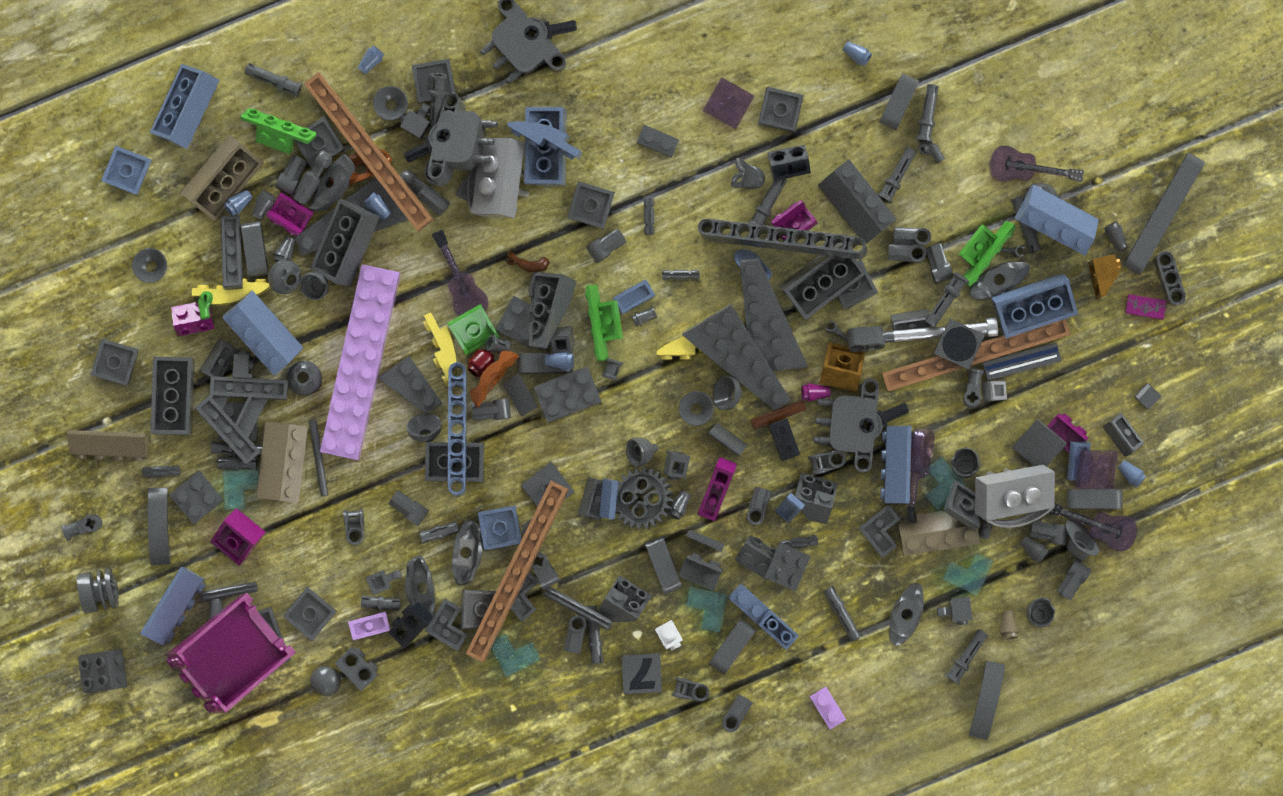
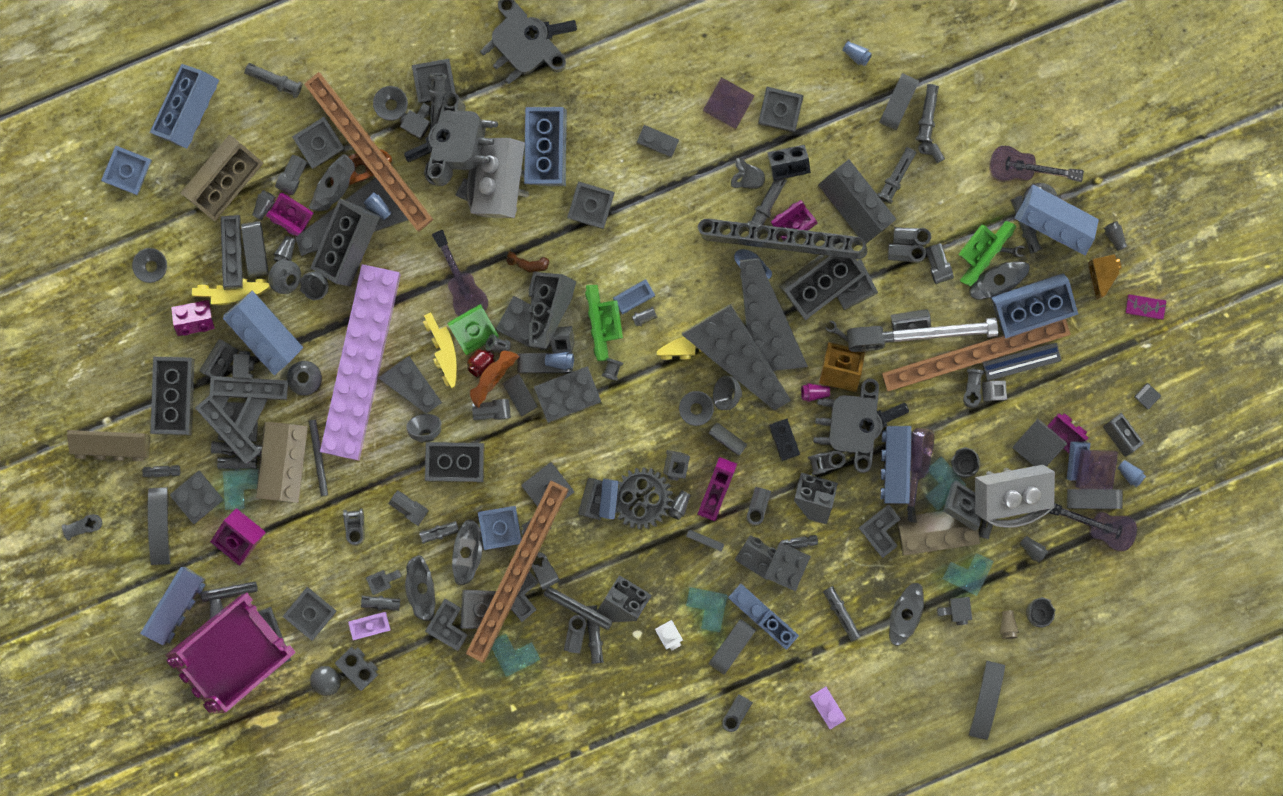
dark grey wheel [77,568,119,614] -> none
dark grey bracket [78,649,127,693] -> none
dark grey plate [91,339,139,386] -> none
bright green arm [198,291,213,320] -> none
sand blue cone [223,190,253,216] -> none
bright green bracket [241,108,316,154] -> none
dark grey piece [292,150,332,204] -> none
sand blue cone [358,45,385,74] -> none
black brick [388,602,434,649] -> none
dark grey piece [400,170,450,216] -> none
sand blue beam [448,362,467,497] -> none
sand blue slope [507,121,583,160] -> none
dark grey piece [586,228,627,263] -> none
dark grey tile [622,653,662,694] -> none
dark grey helmet [626,437,658,467] -> none
dark grey axle [644,197,654,235] -> none
dark grey beam [644,536,682,594] -> none
dark grey axle [662,270,700,281] -> none
dark grey piece [672,677,710,701] -> none
dark grey bracket [678,553,723,591] -> none
reddish brown axle [751,400,806,430] -> none
sand blue tile [775,493,805,523] -> none
dark grey pin [925,272,969,328] -> none
black tile [933,319,985,370] -> none
dark grey pin [944,629,989,685] -> none
dark grey piece [1029,521,1068,546] -> none
dark grey piece [1056,559,1092,601] -> none
dark grey piece [1065,519,1099,562] -> none
dark grey beam [1123,152,1205,275] -> none
dark grey beam [1154,251,1186,307] -> none

